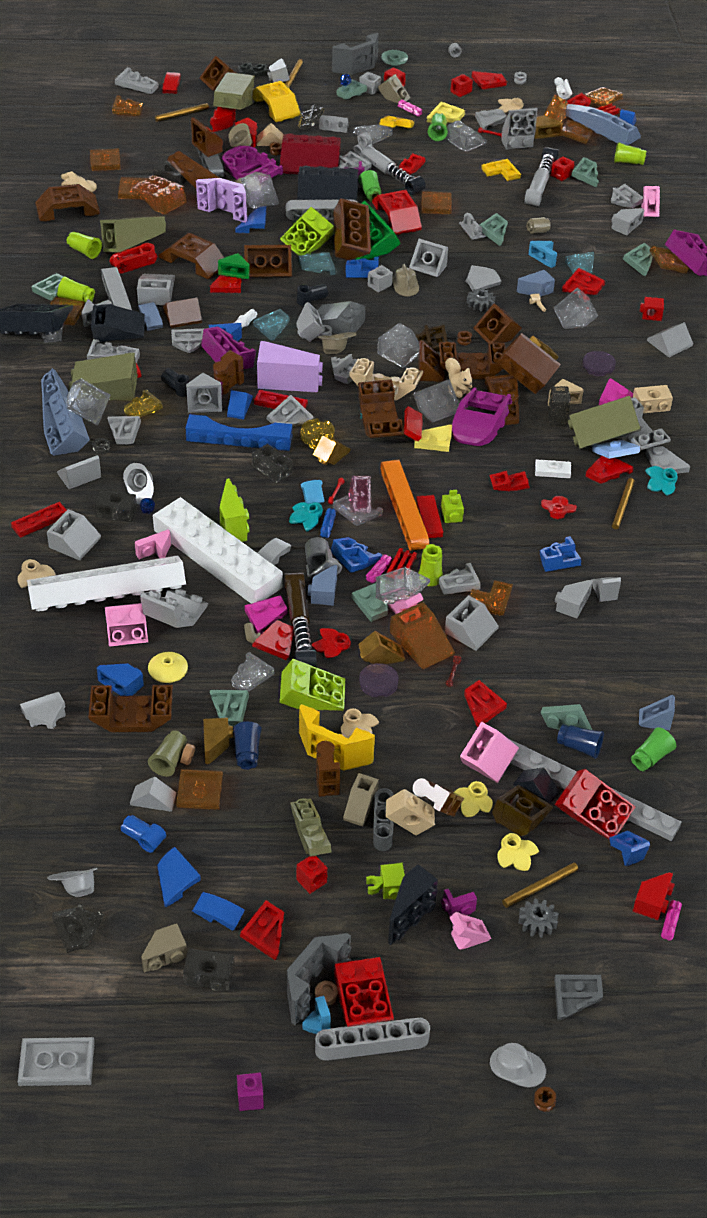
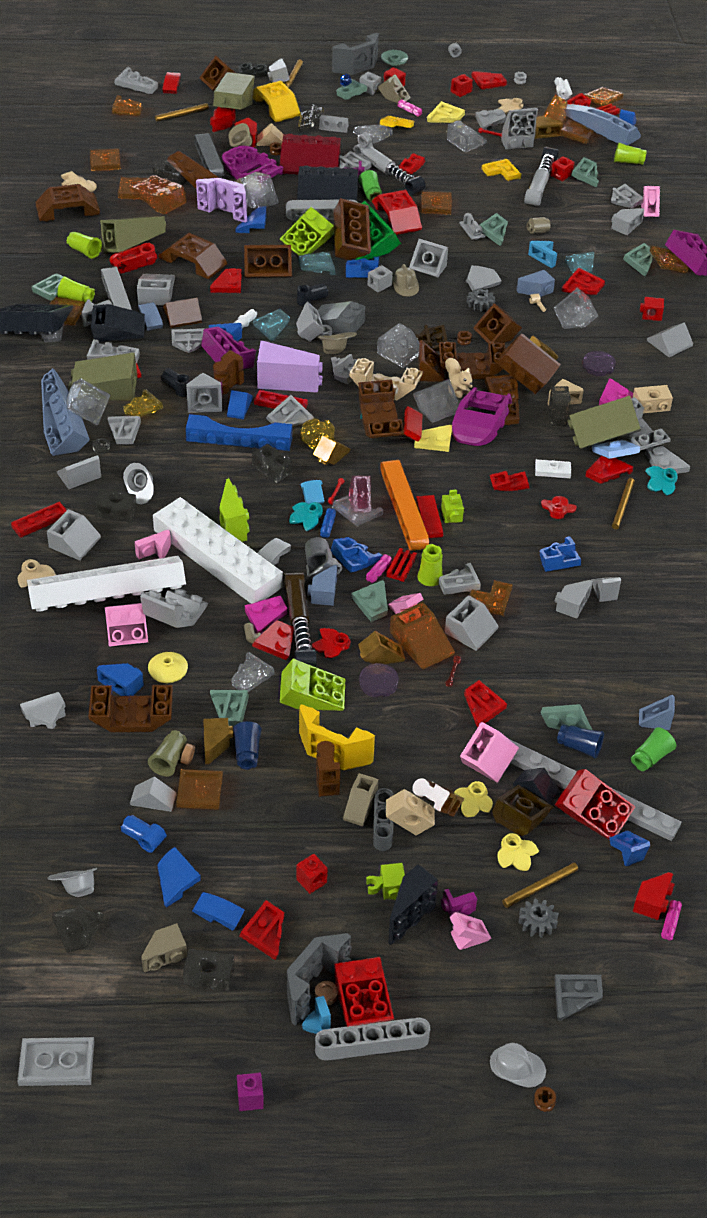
clear blue hinge [140,498,155,514] -> none
reddish brown slope [191,117,223,157] -> none
green slope [218,253,250,279] -> none
olive slope [290,798,331,856] -> none
tan plate [341,709,379,739] -> none
clear slope [376,567,430,604] -> none
bright green plant [428,113,448,141] -> none

